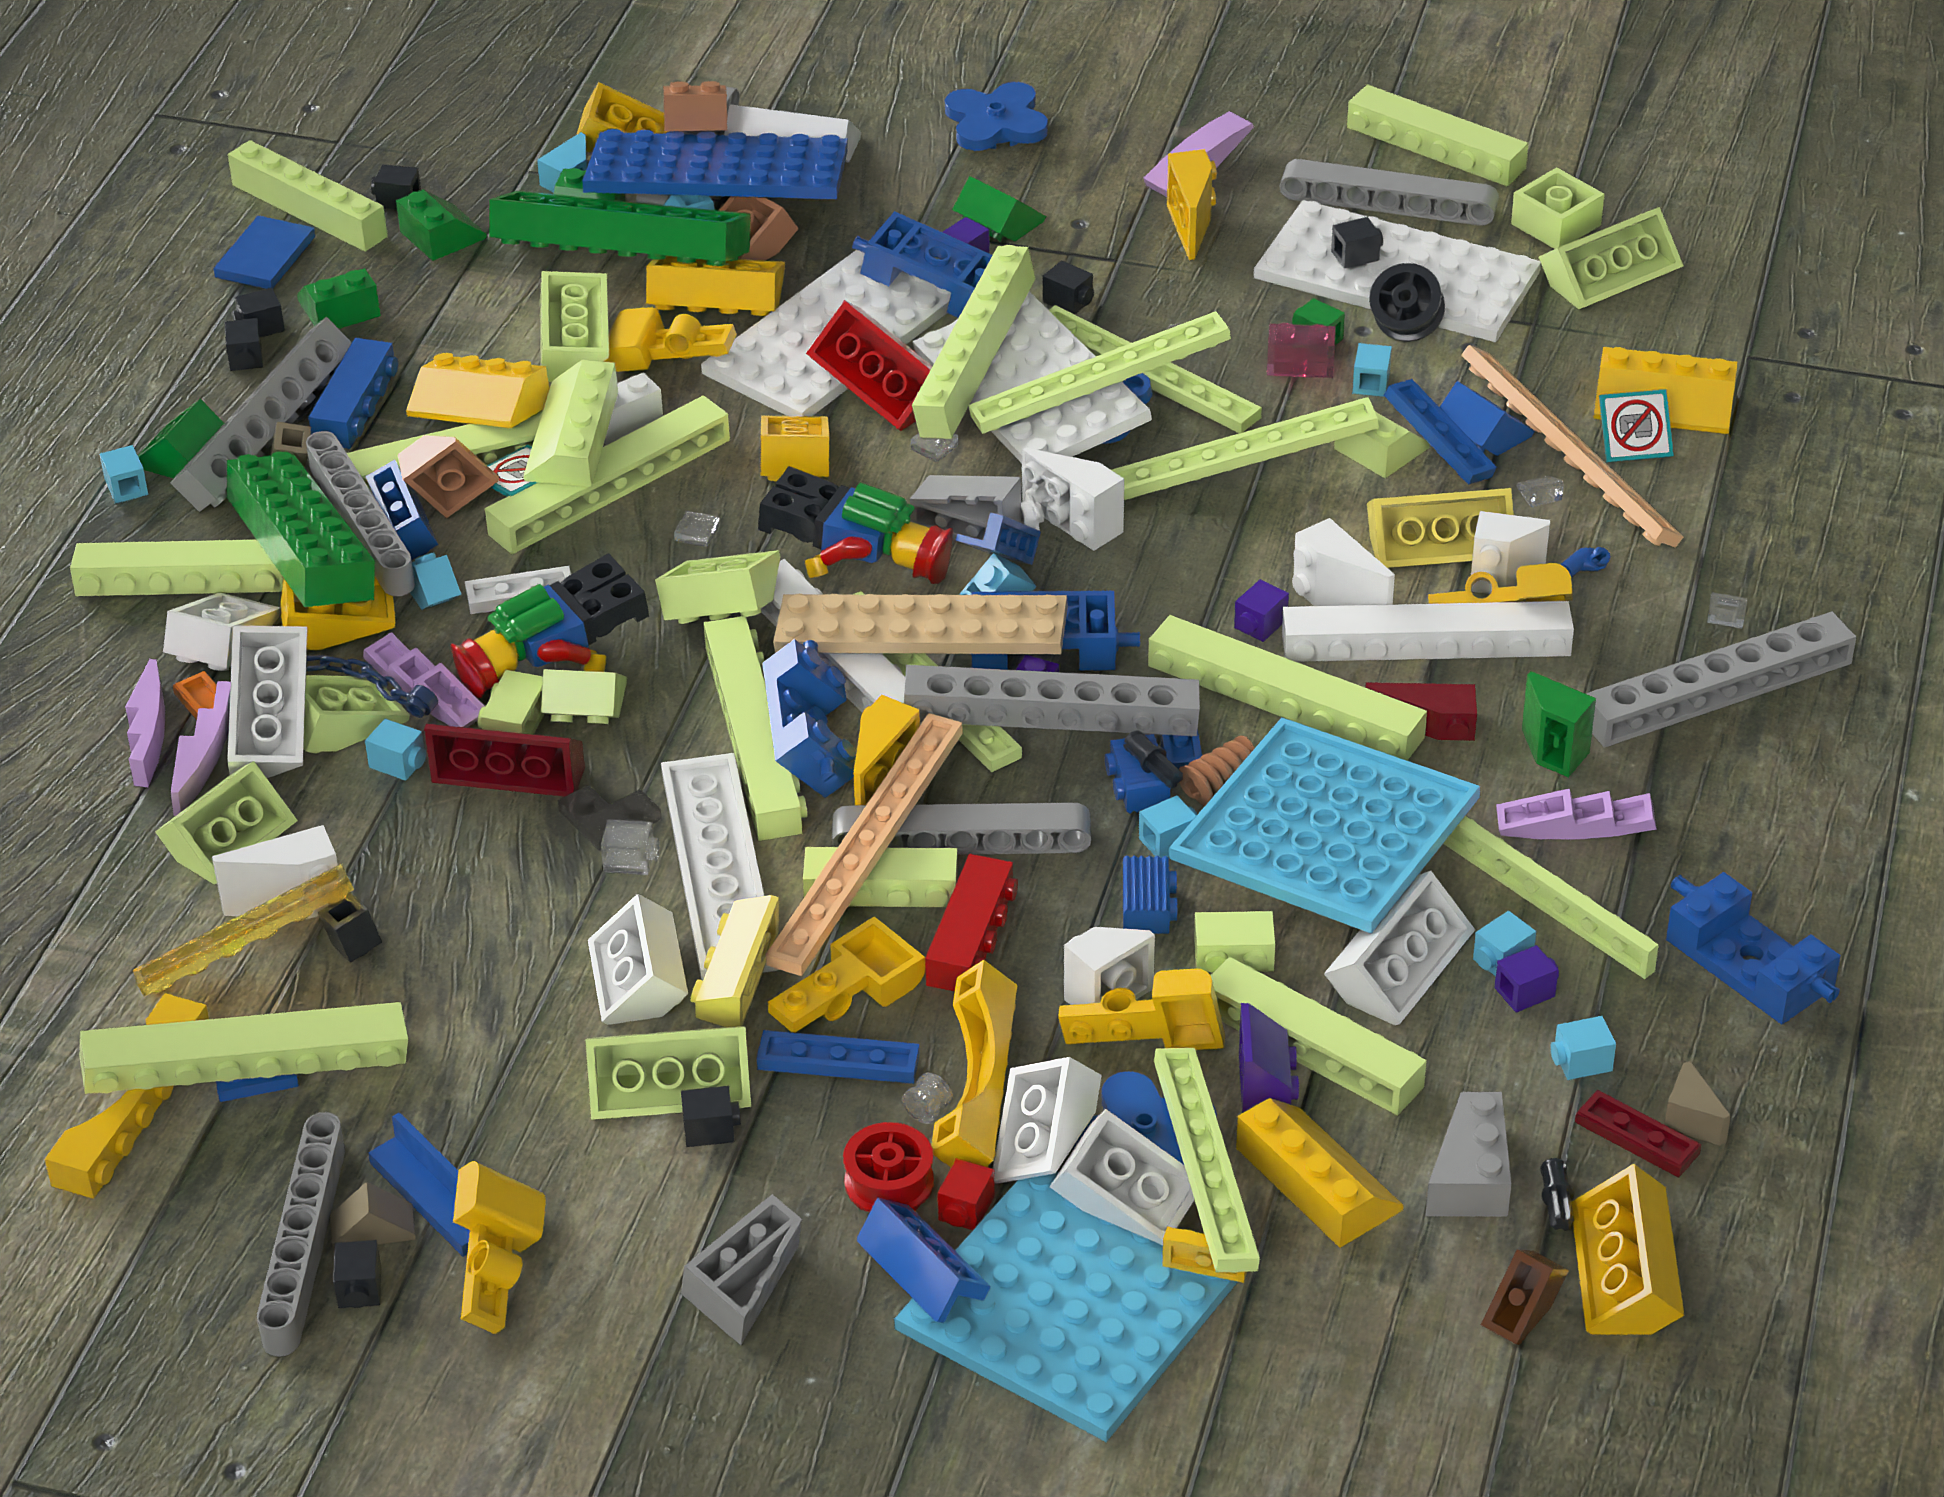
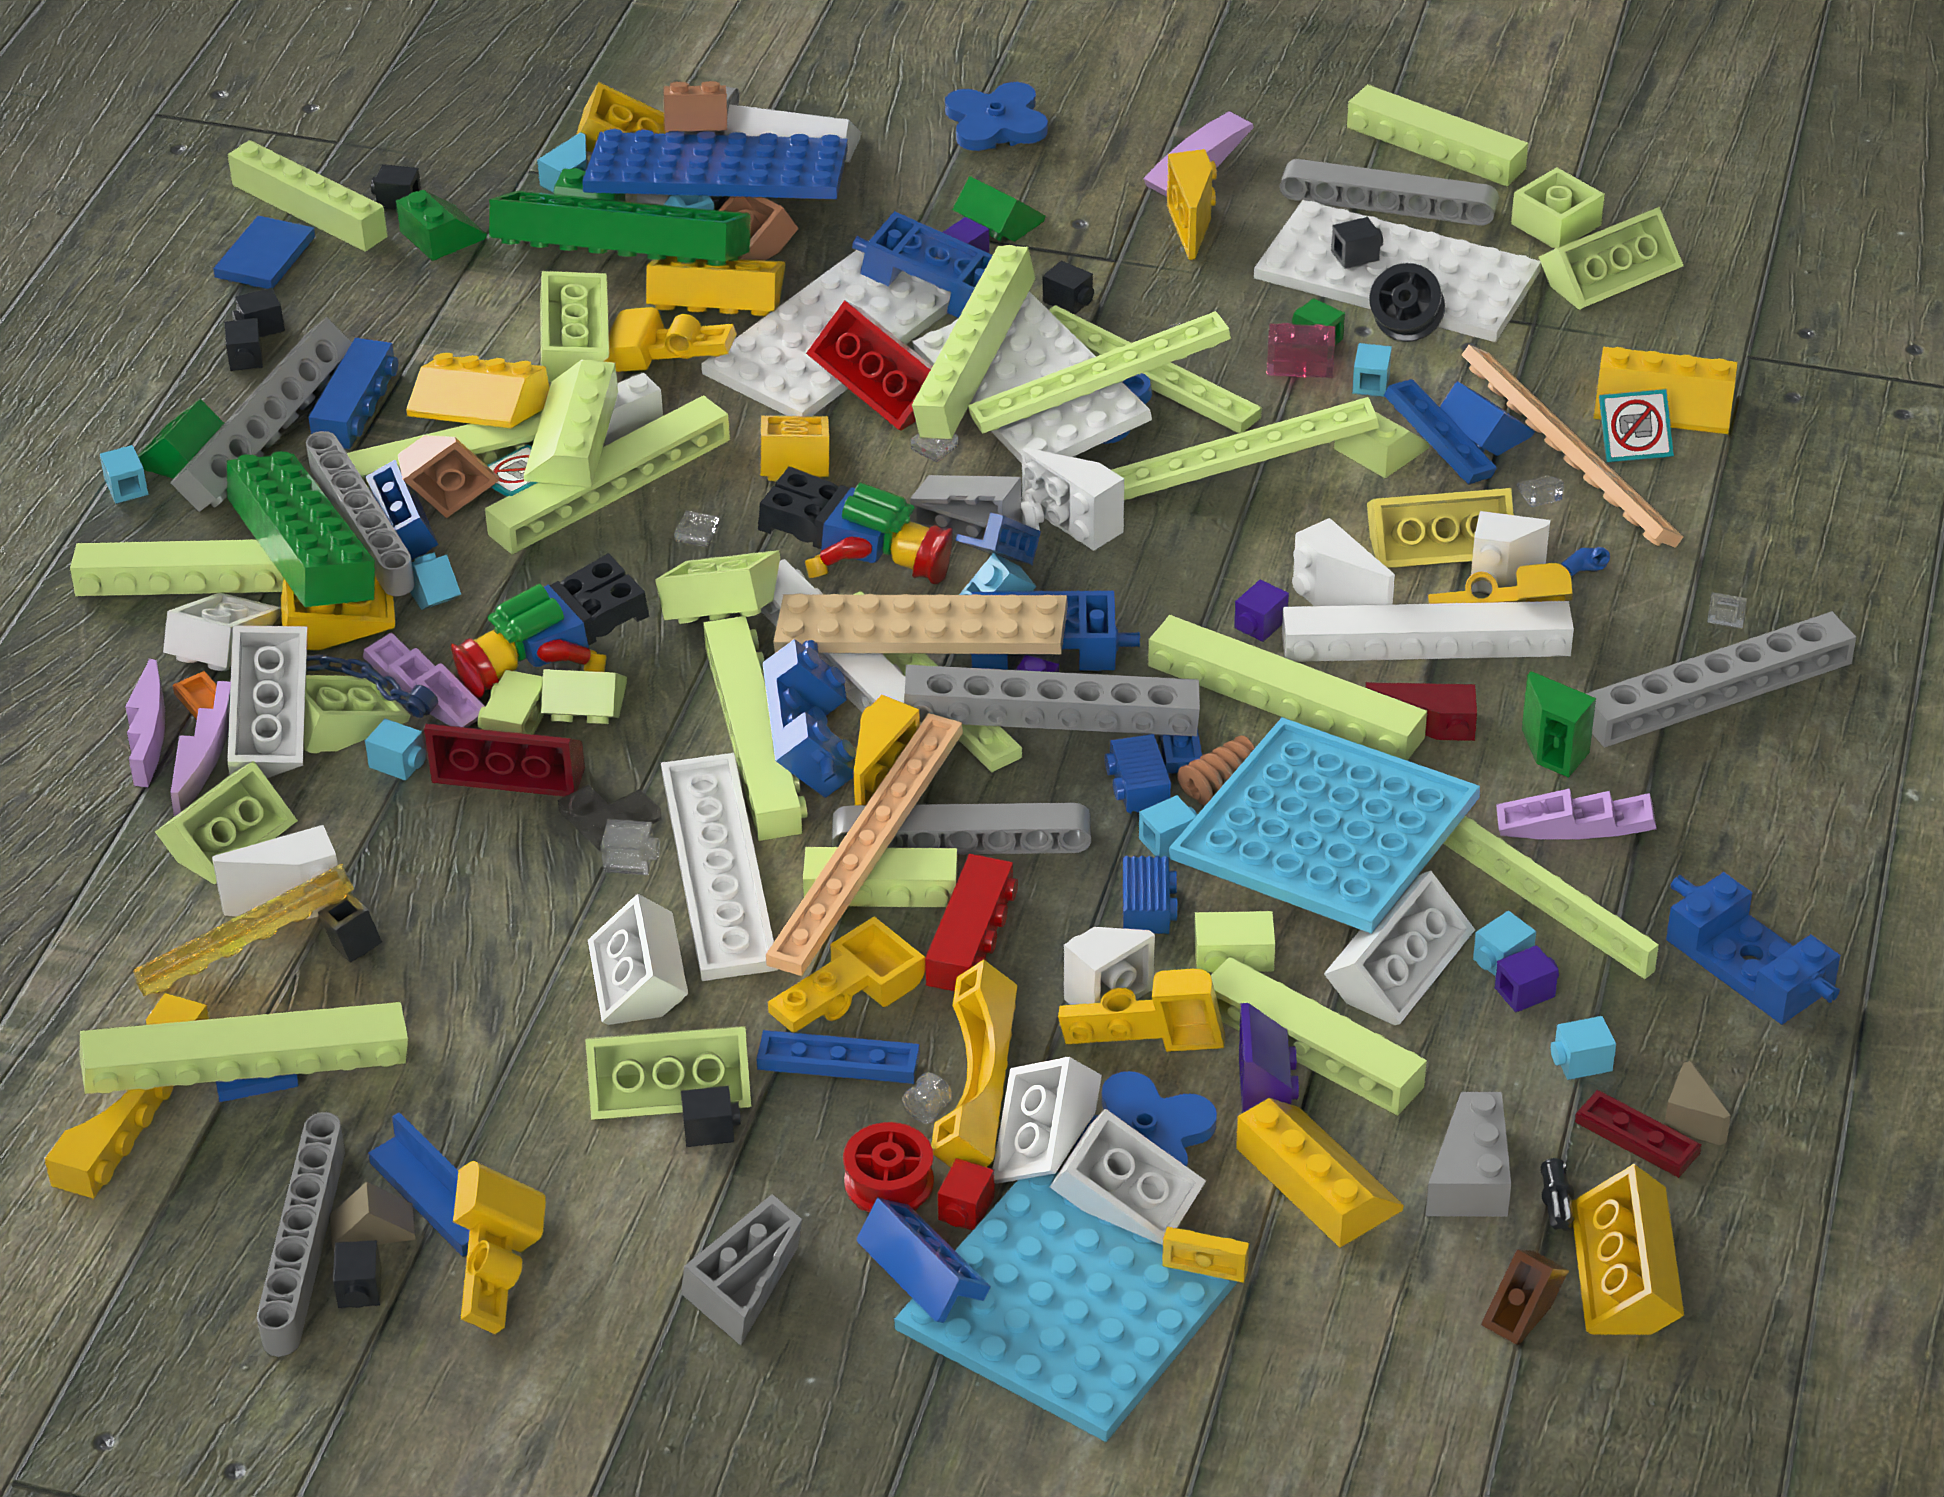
dark tan brick [271,422,311,468] -> none
green slope [297,268,381,329] -> none
white plate [465,566,571,614] -> none
light yellow slope [691,895,779,1027] -> none
black axle [1123,730,1183,788] -> none
yellowish green plate [1154,1048,1260,1273] -> none

